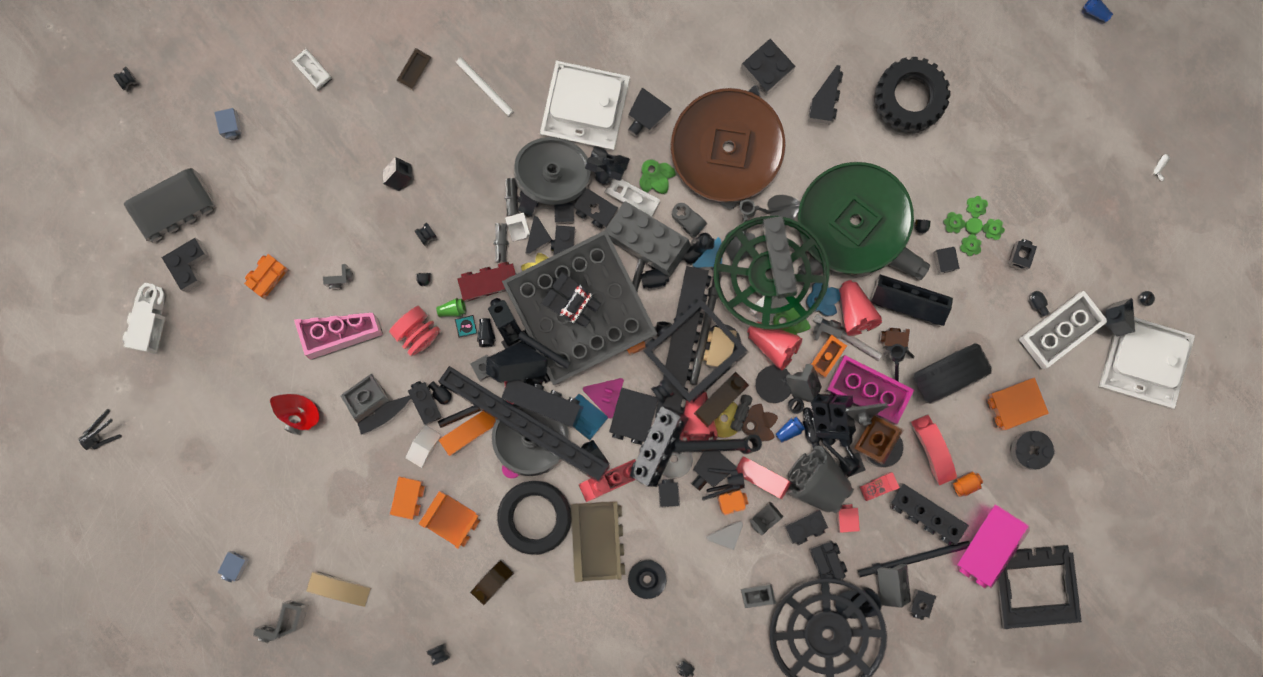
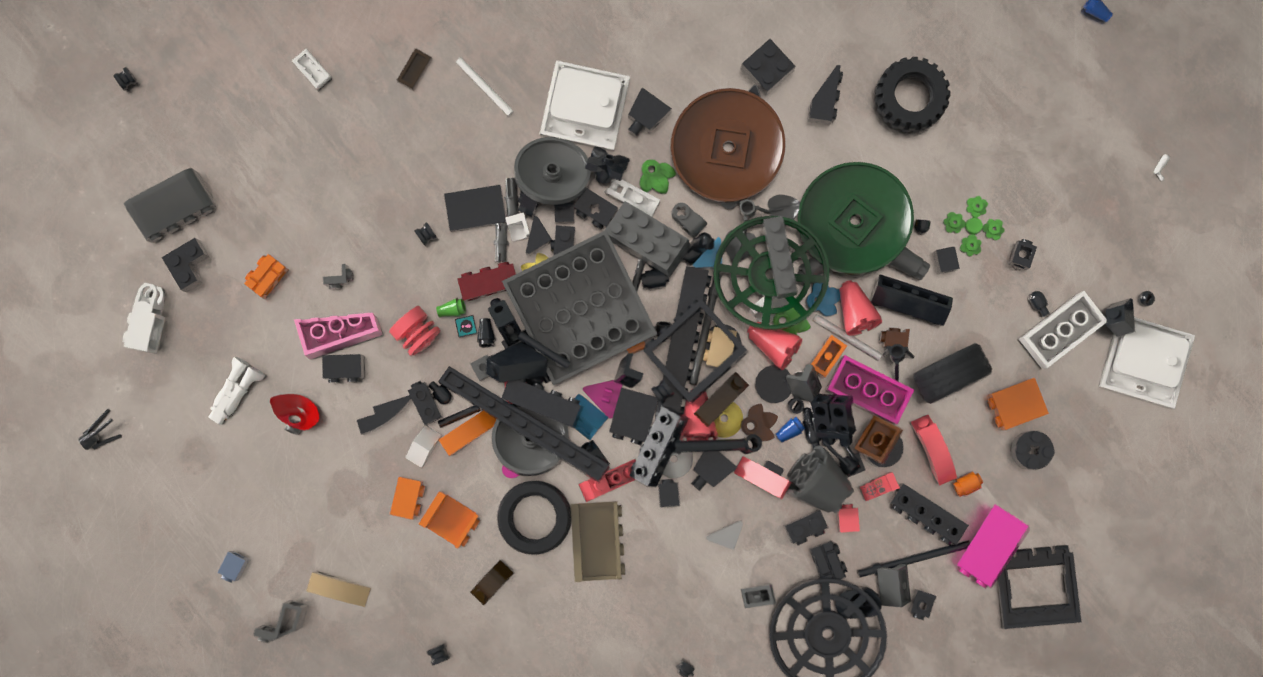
sand blue brick [215,108,242,139] -> none
dark grey tile [340,373,389,423] -> none
black panel [383,157,412,191] -> none
black hinge [416,273,431,286] -> none
black hips [541,273,601,327] -> none
black dish [628,560,667,599] -> none
black plant [702,468,745,500] -> none
orange brick [718,490,749,515] -> none
dark grey axle [730,394,753,431] -> none
dark grey bracket [750,502,784,535] -> none
dark grey bracket [813,319,844,341] -> none
dark grey piece [846,403,888,426] -> none
none -> white piece [209,356,265,425]
none -> black brick [322,354,364,383]
none -> black tile [444,185,506,232]
none -> black panel [614,353,644,388]
none -> black tile [763,460,784,476]

